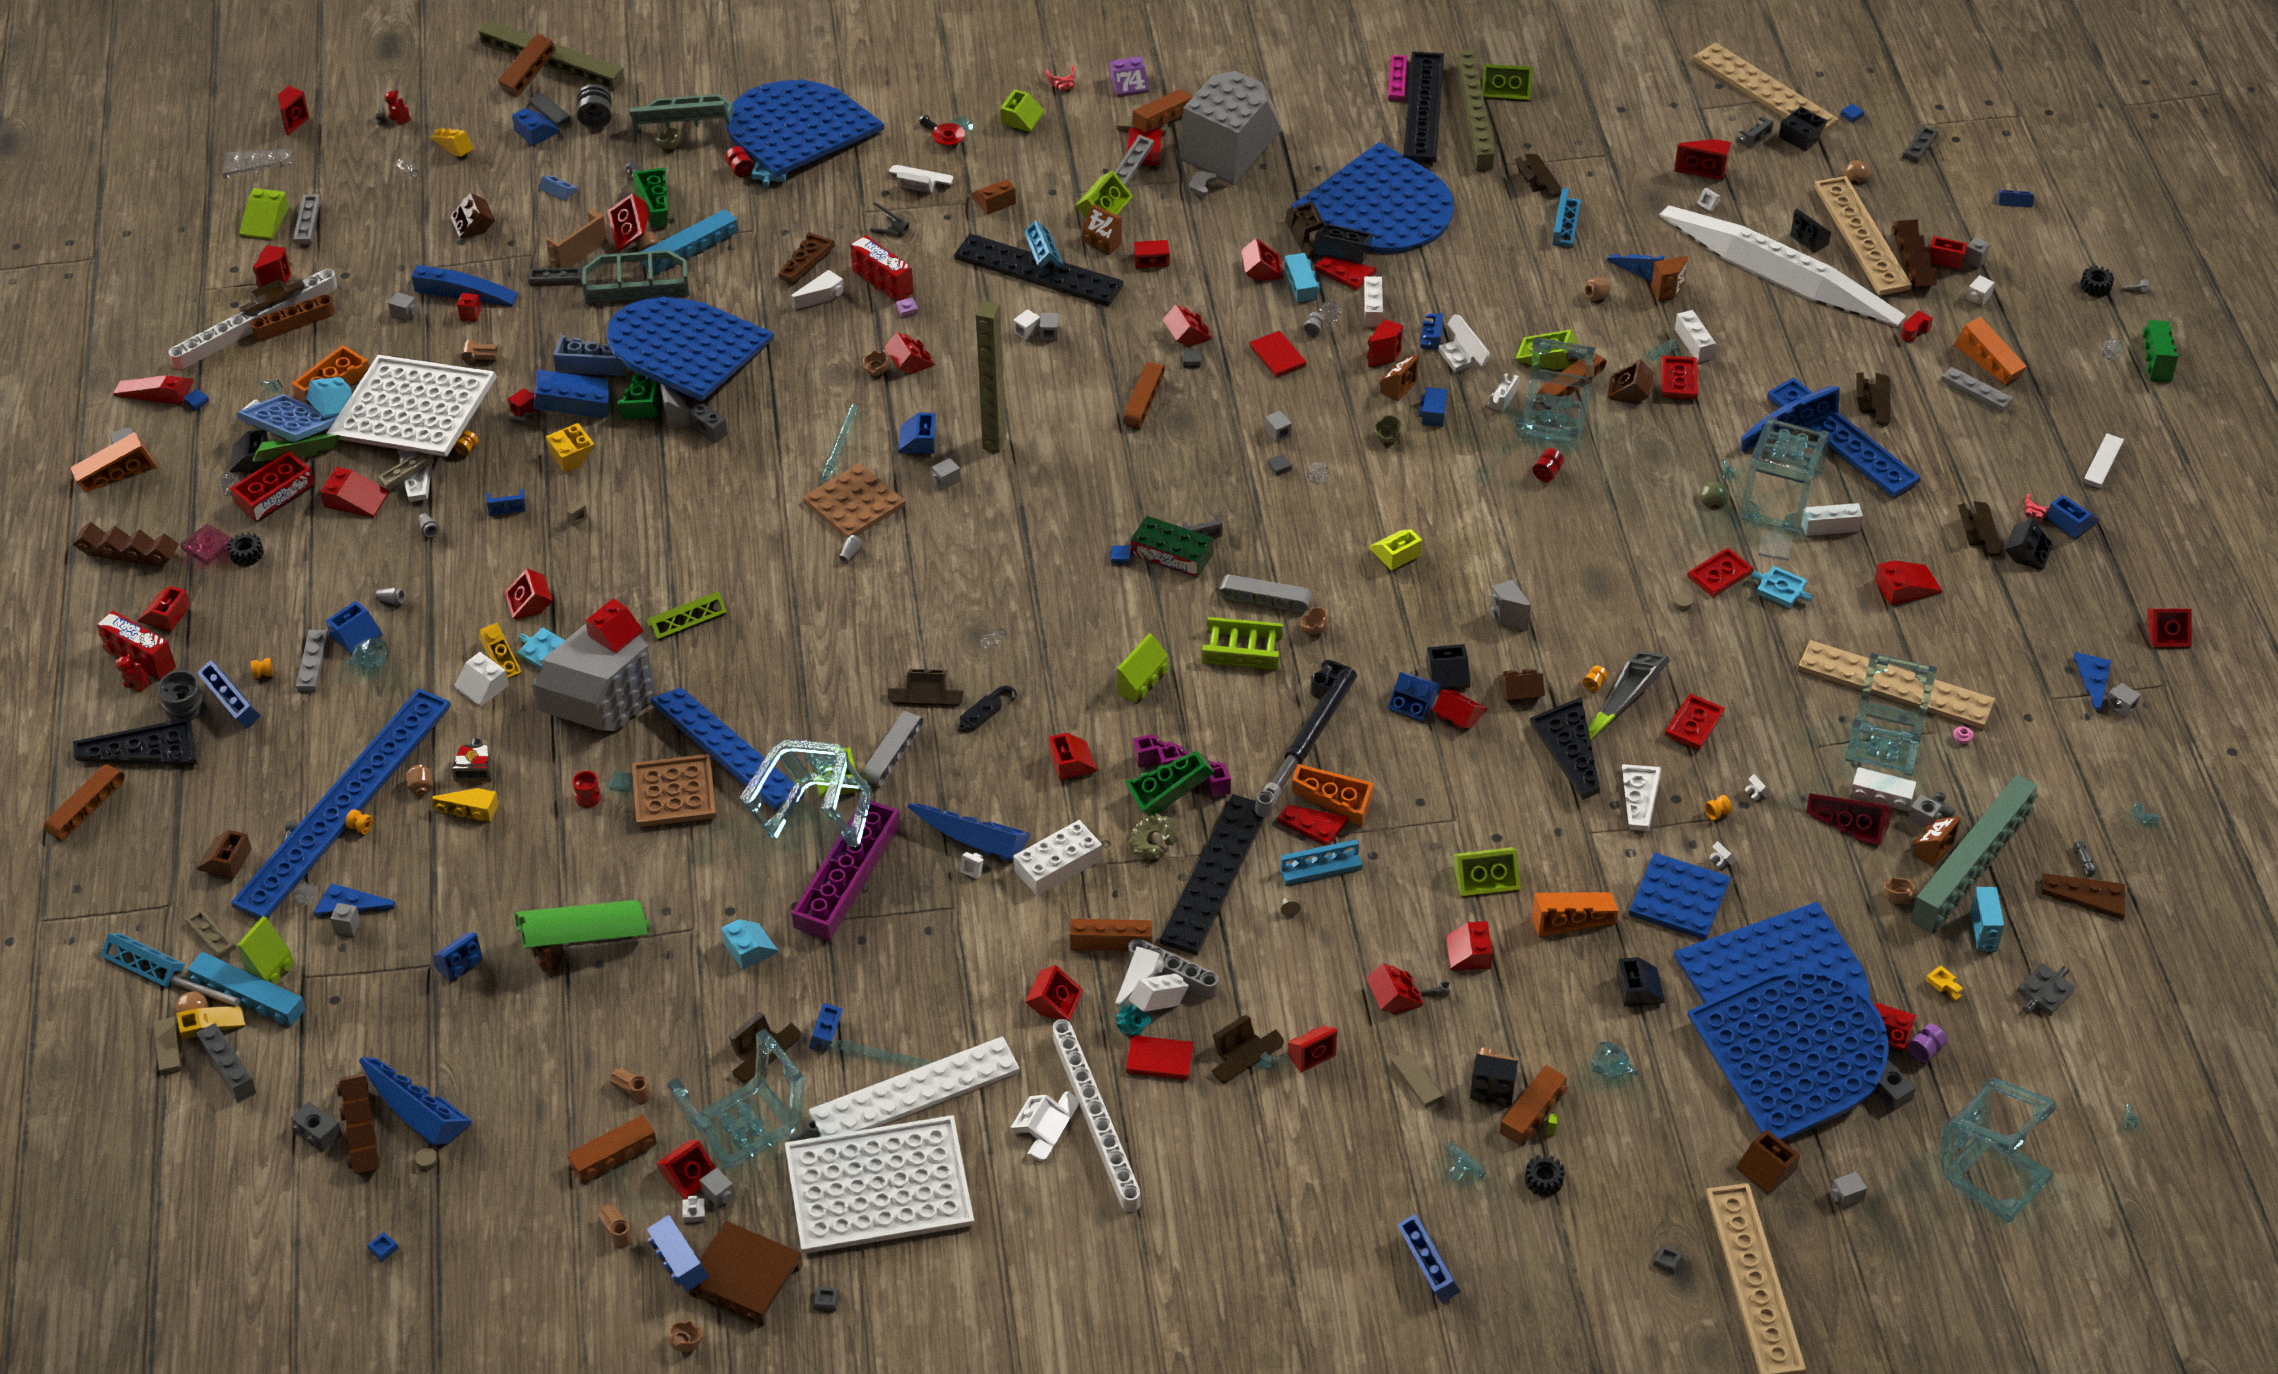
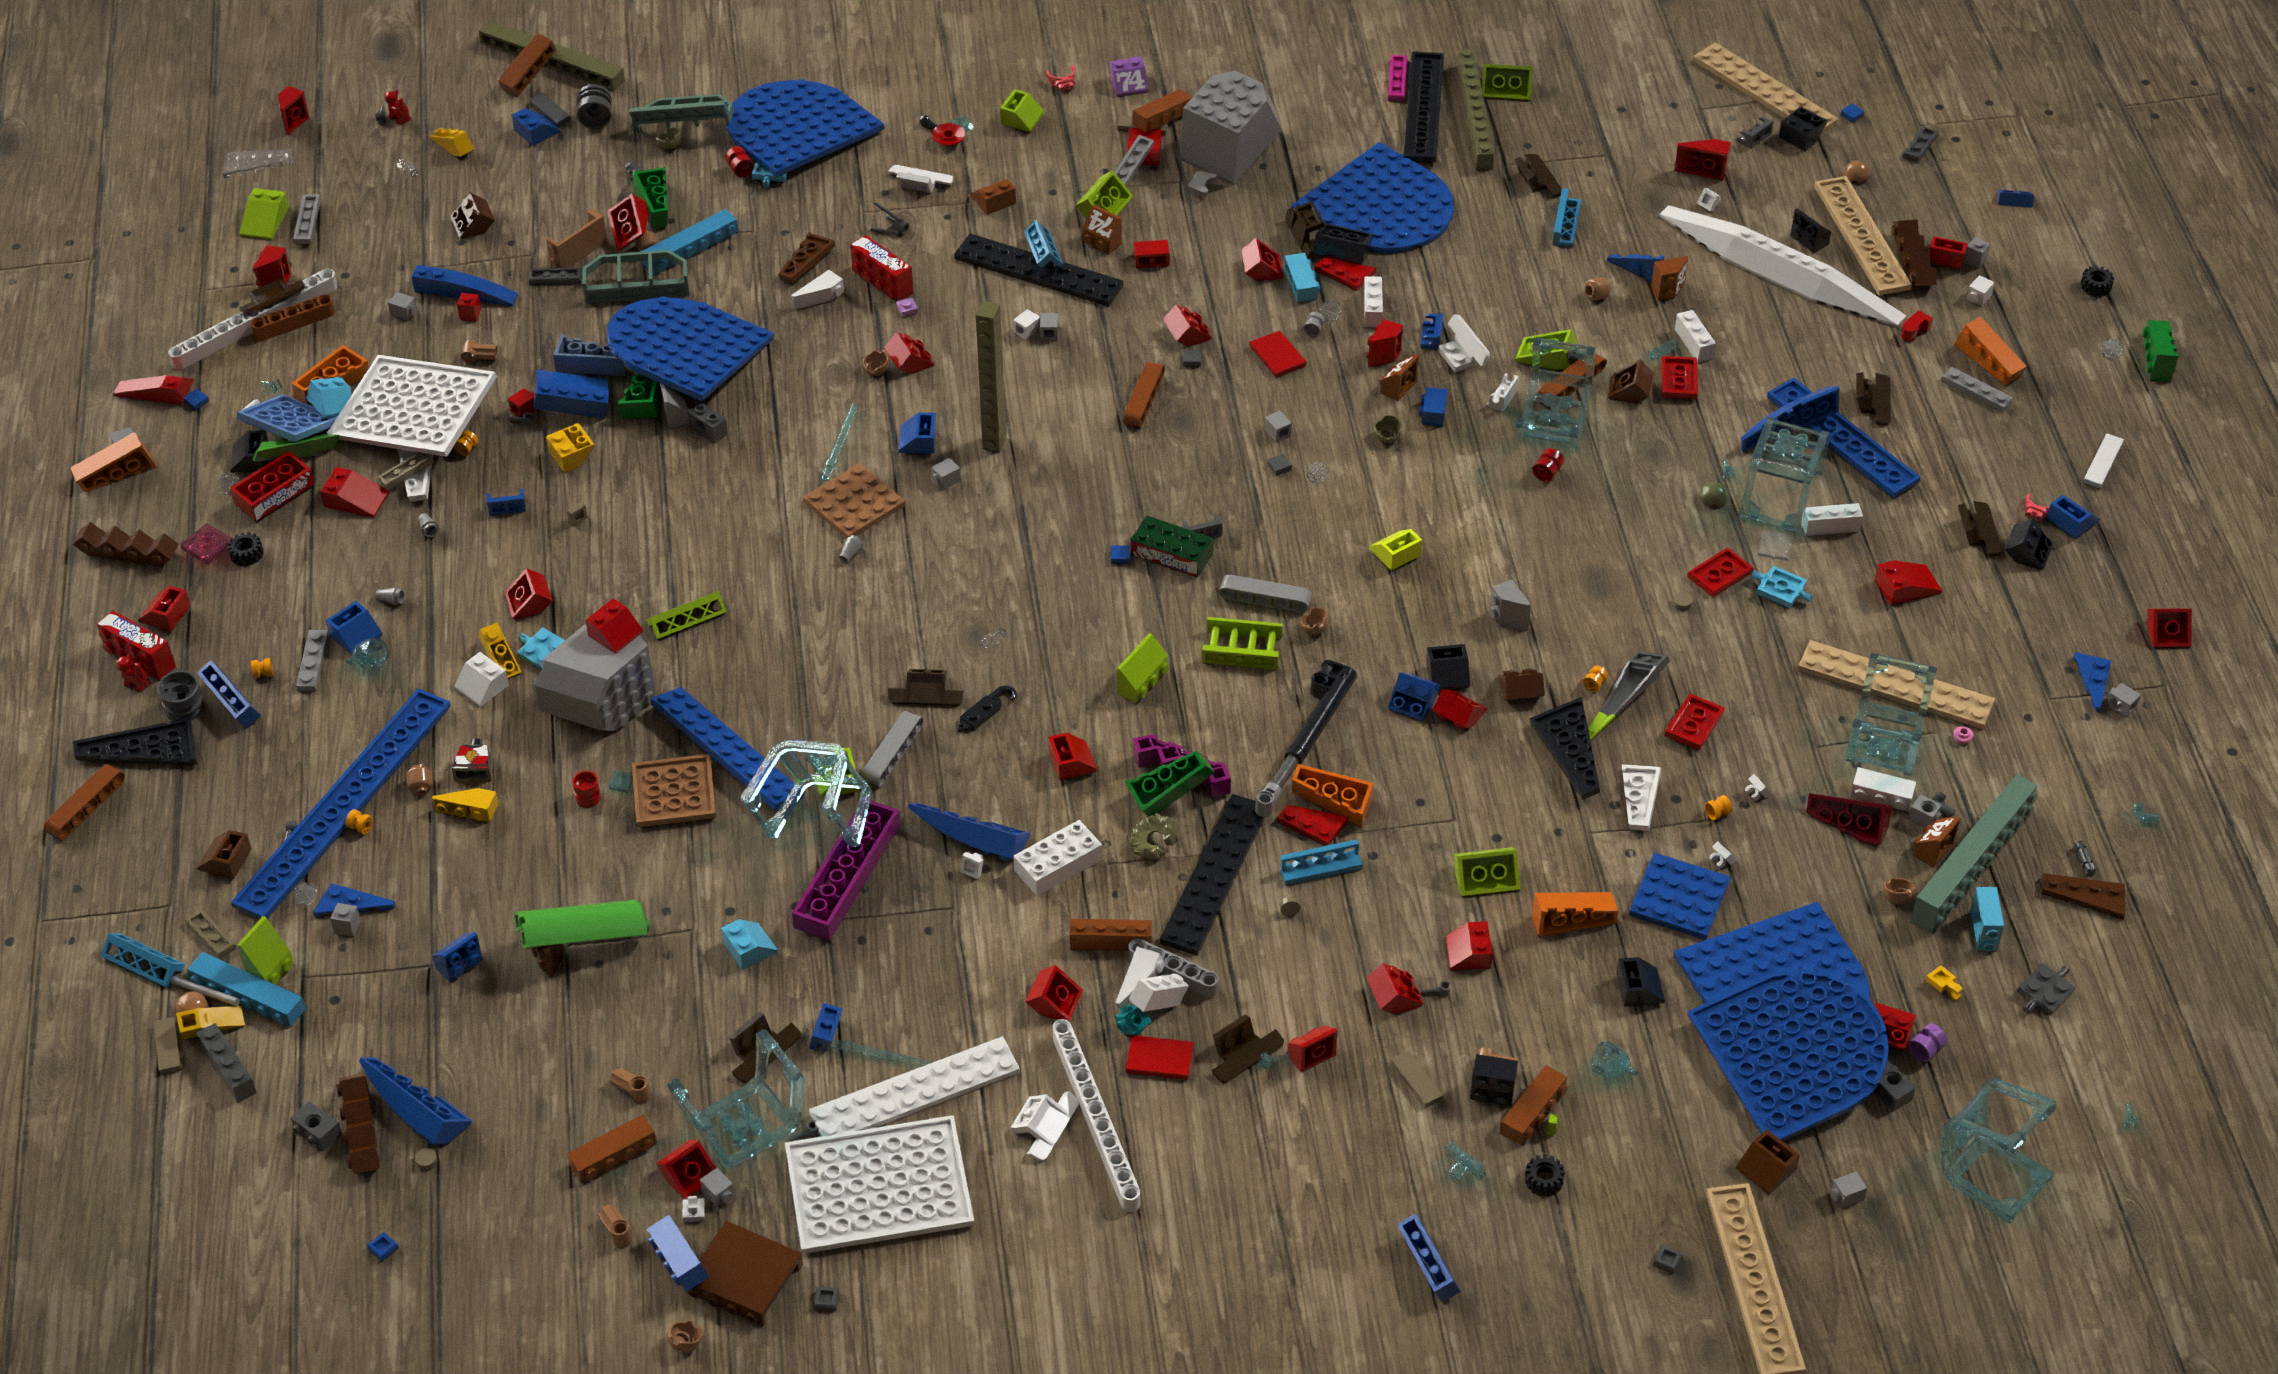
medium blue slope [540,175,578,200] -> none
light grey hand [2124,279,2149,293] -> none

